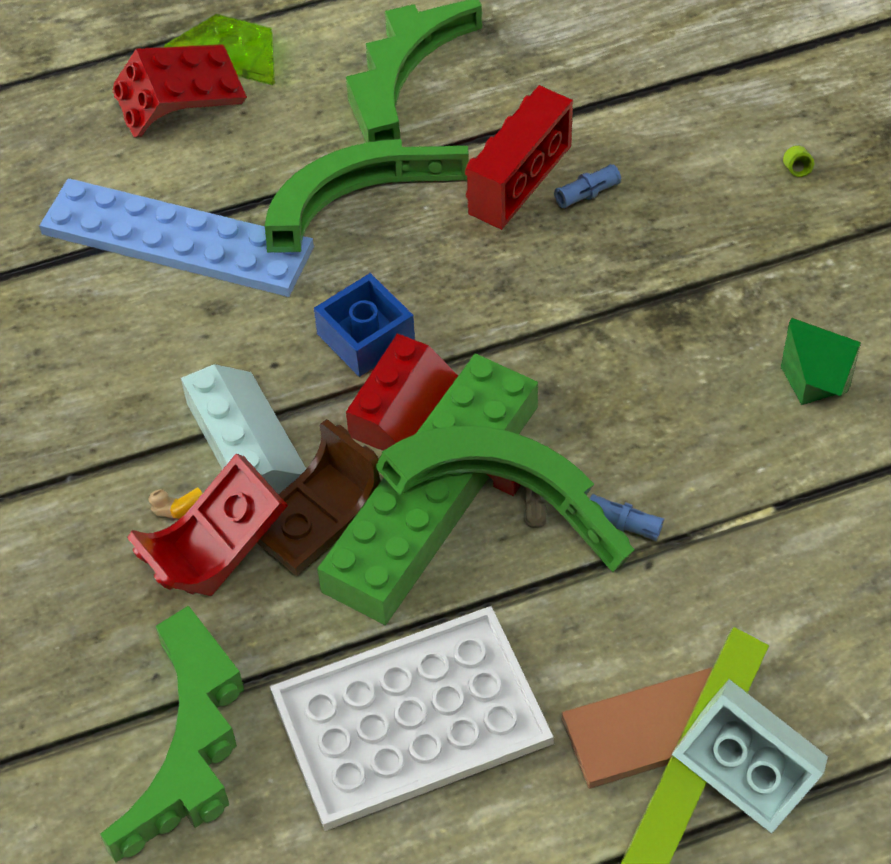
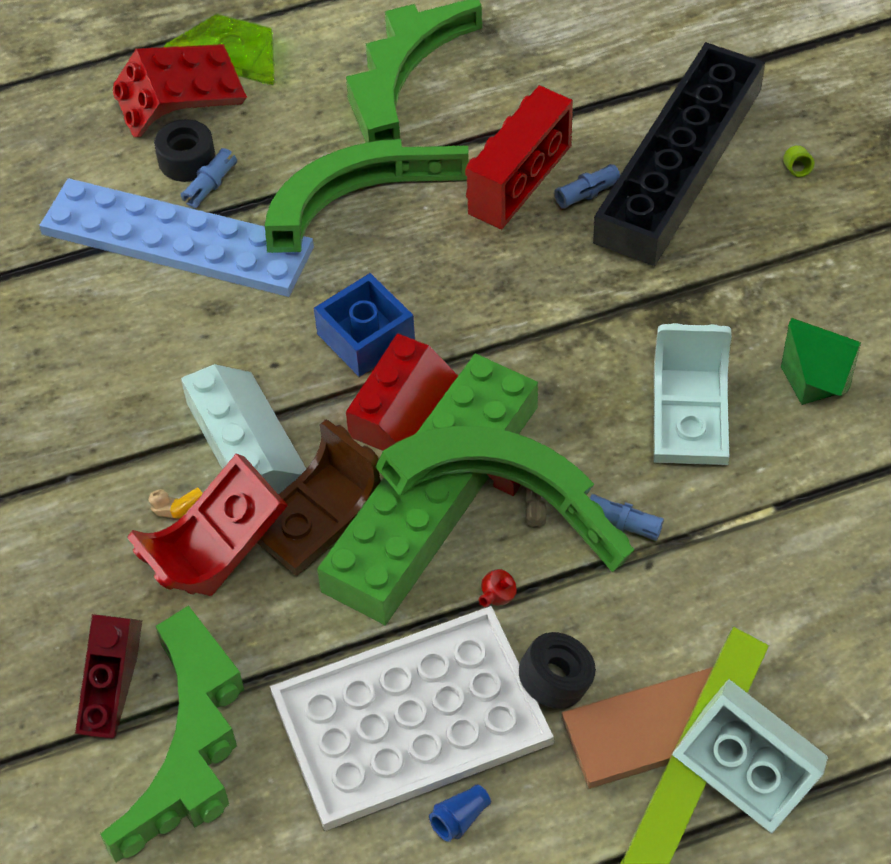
none -> dark red slope [75,614,143,739]
none -> black tyre [154,119,216,182]
none -> medium blue pin [181,148,237,208]
none -> blue cone [429,784,491,842]
none -> red piece [479,569,517,607]
none -> black tyre [519,632,596,709]
none -> black brick [593,42,765,266]
none -> light aqua bracket [654,323,732,465]

